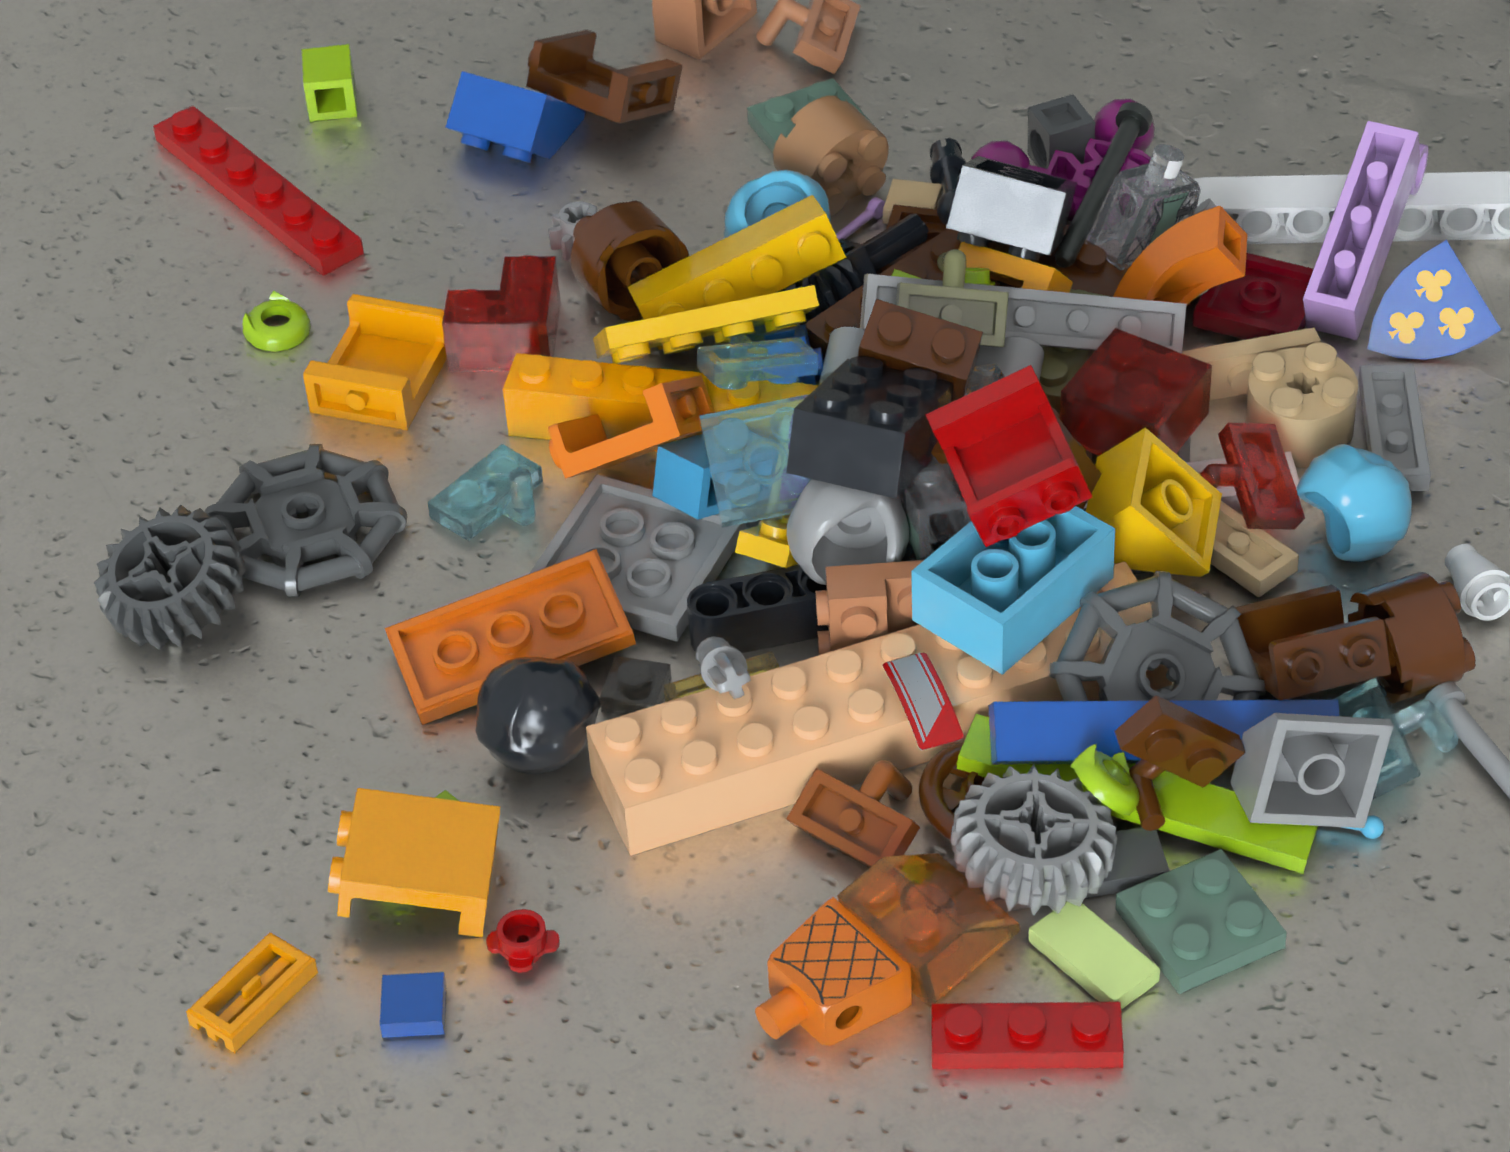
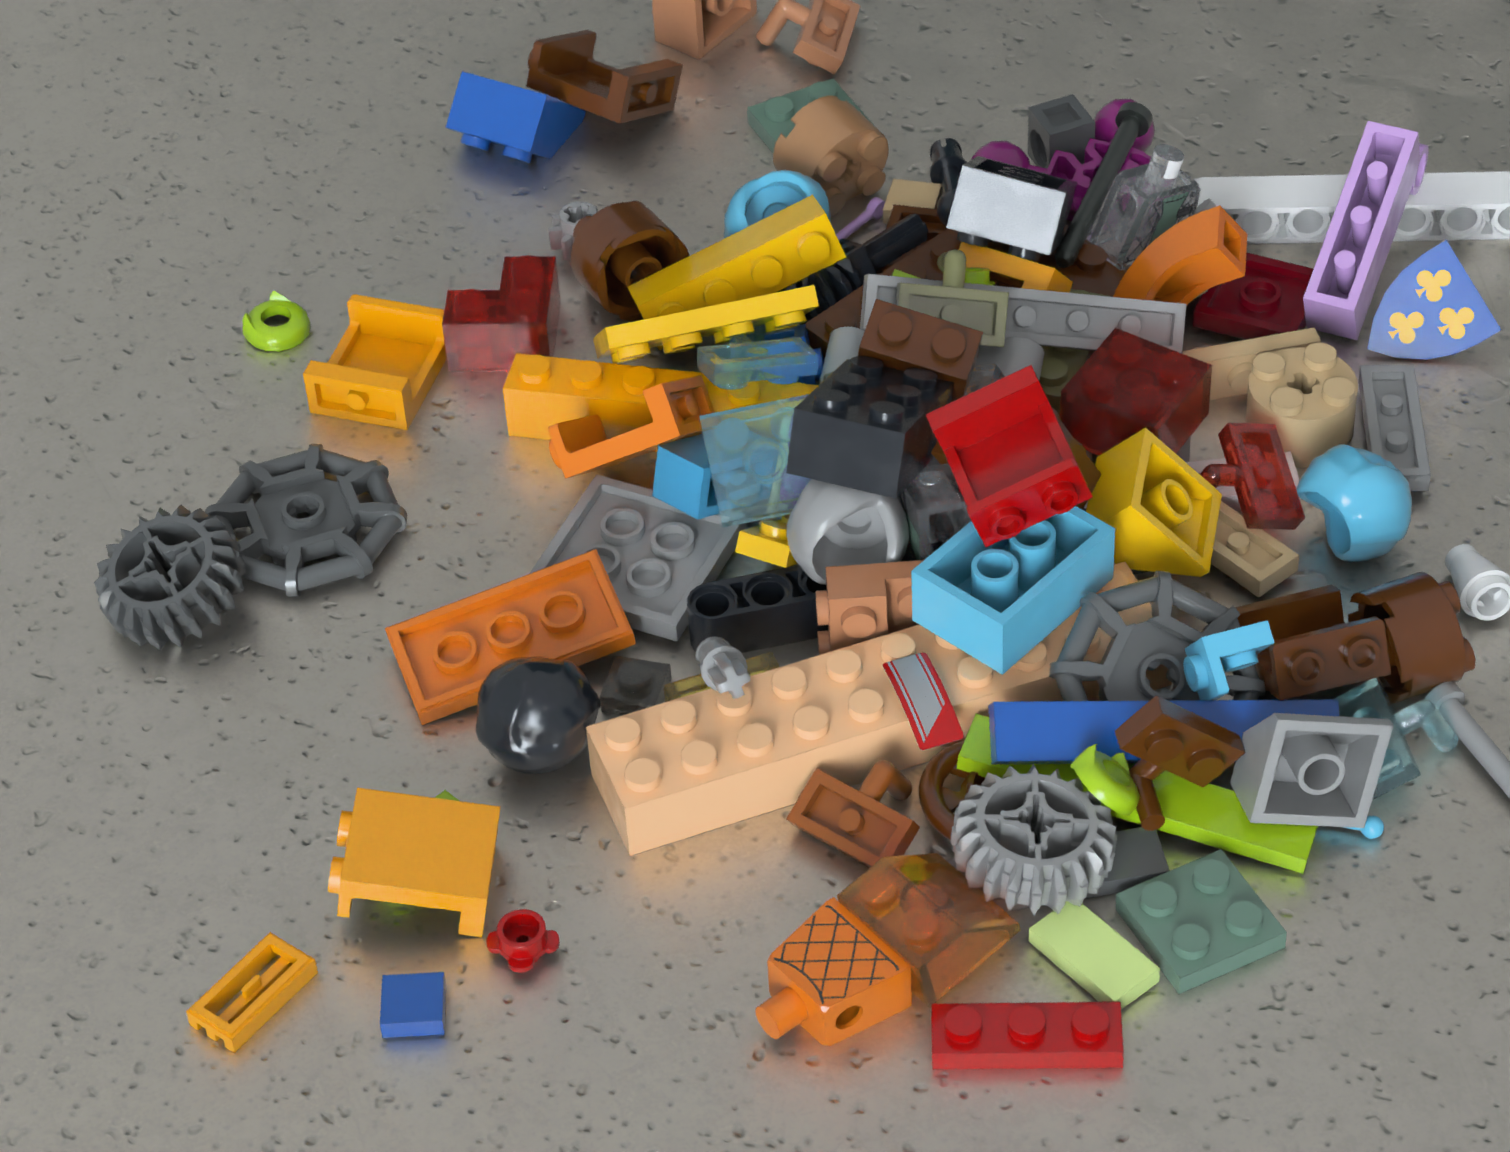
red plate [153,106,364,276] -> none
lime brick [302,44,357,122] -> none
clear light blue plate [427,444,543,541] -> none
none -> medium azure bracket [1183,620,1275,701]

